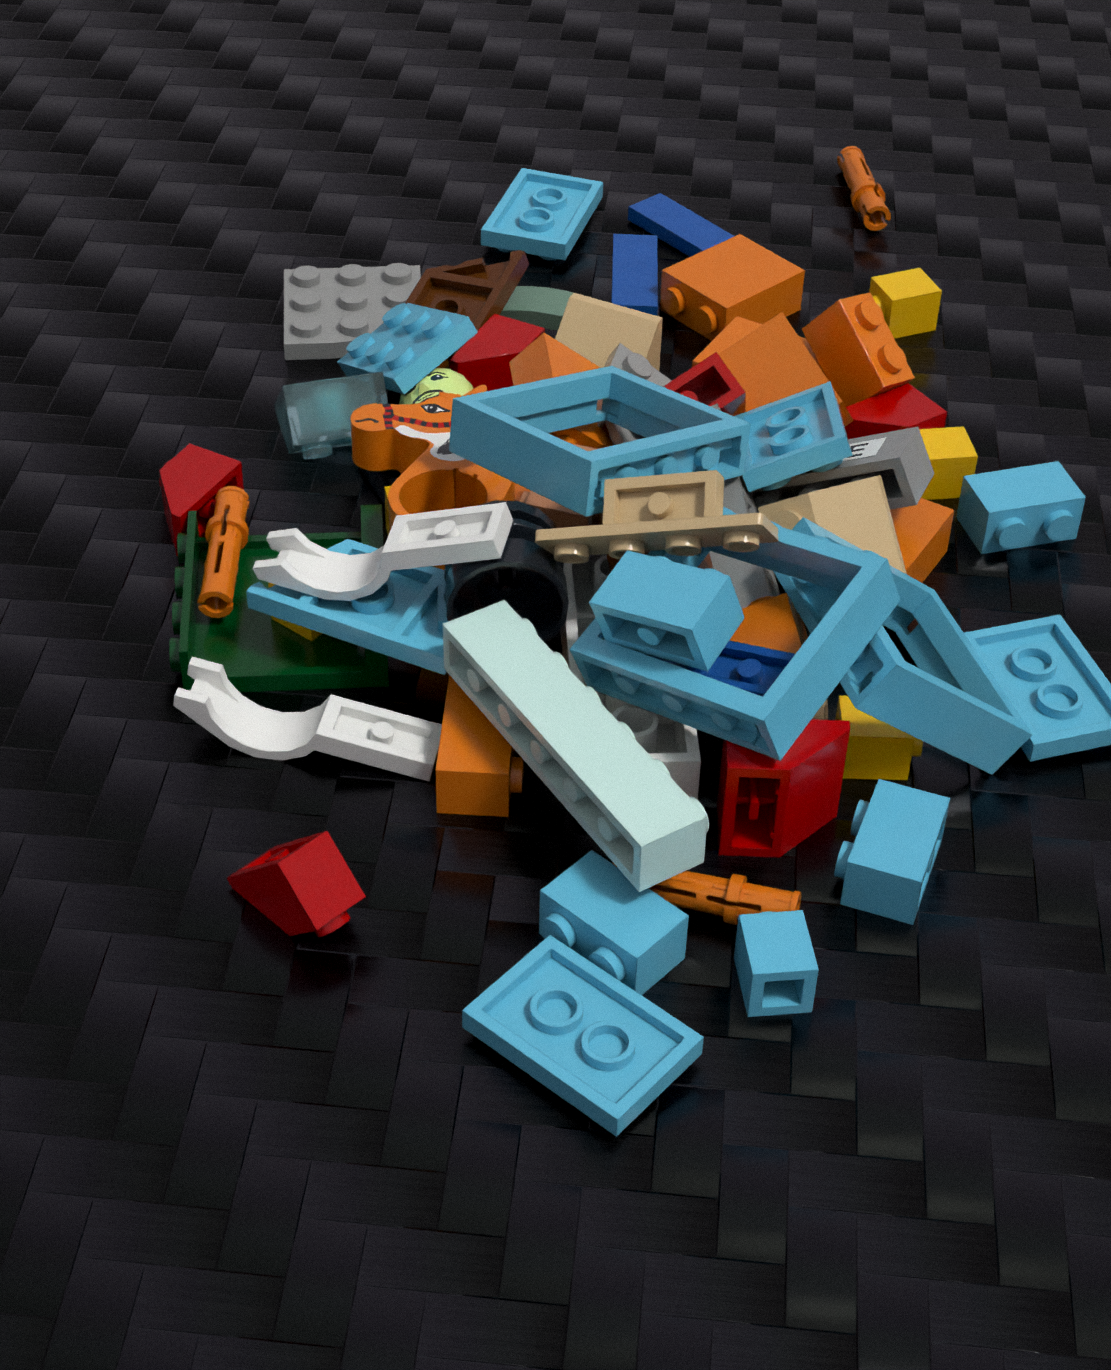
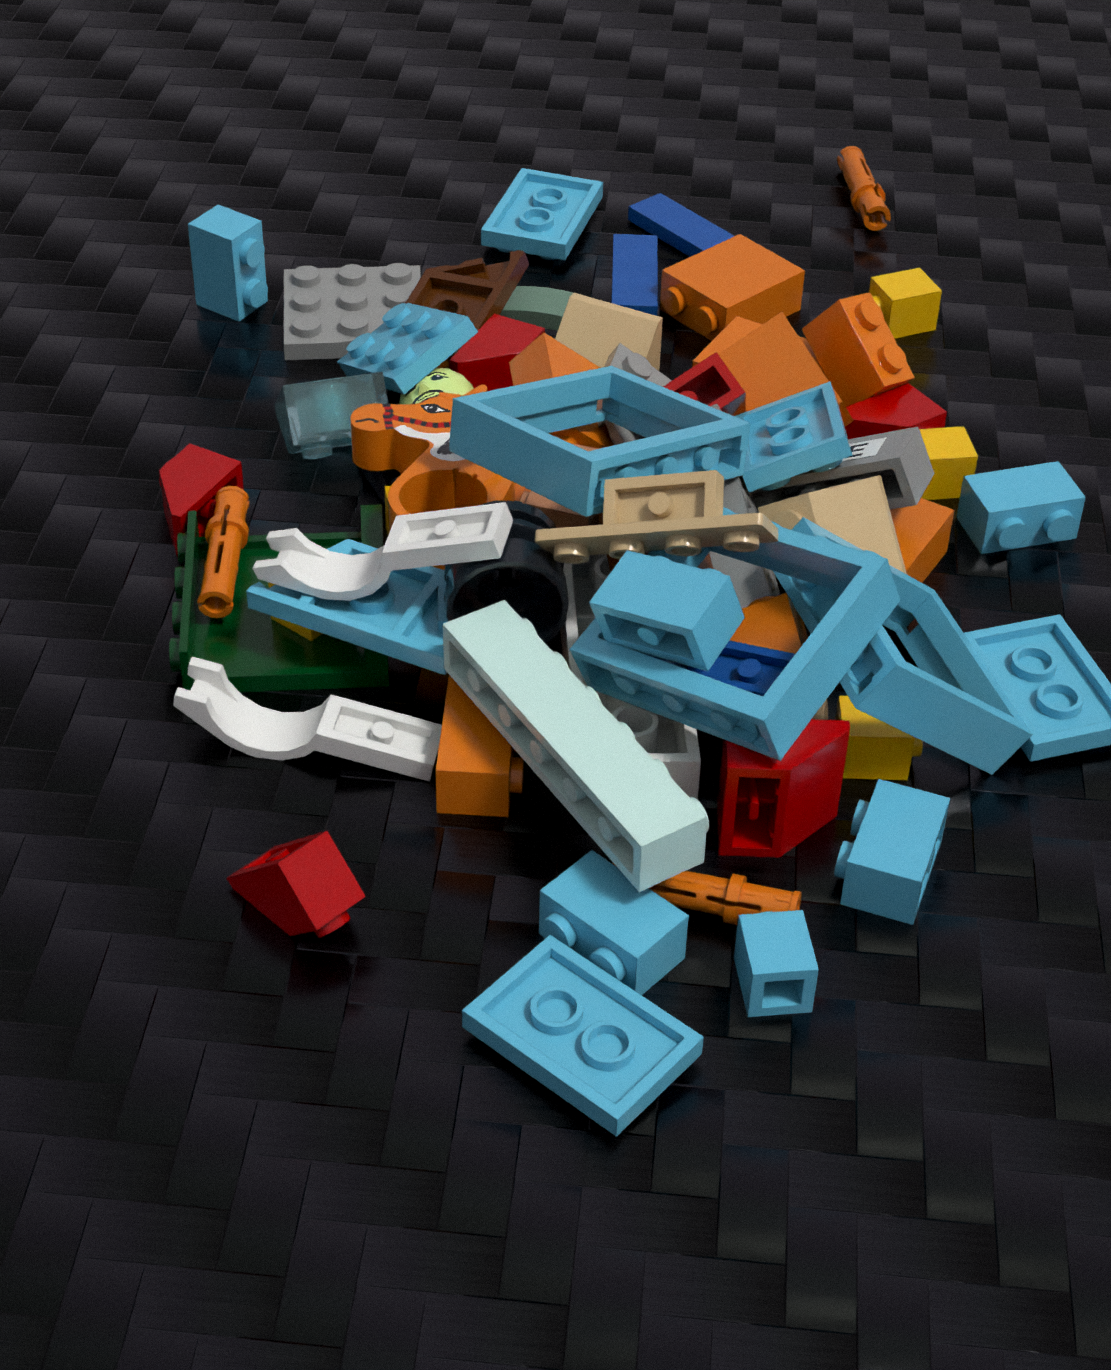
none -> medium azure brick [188,205,268,322]

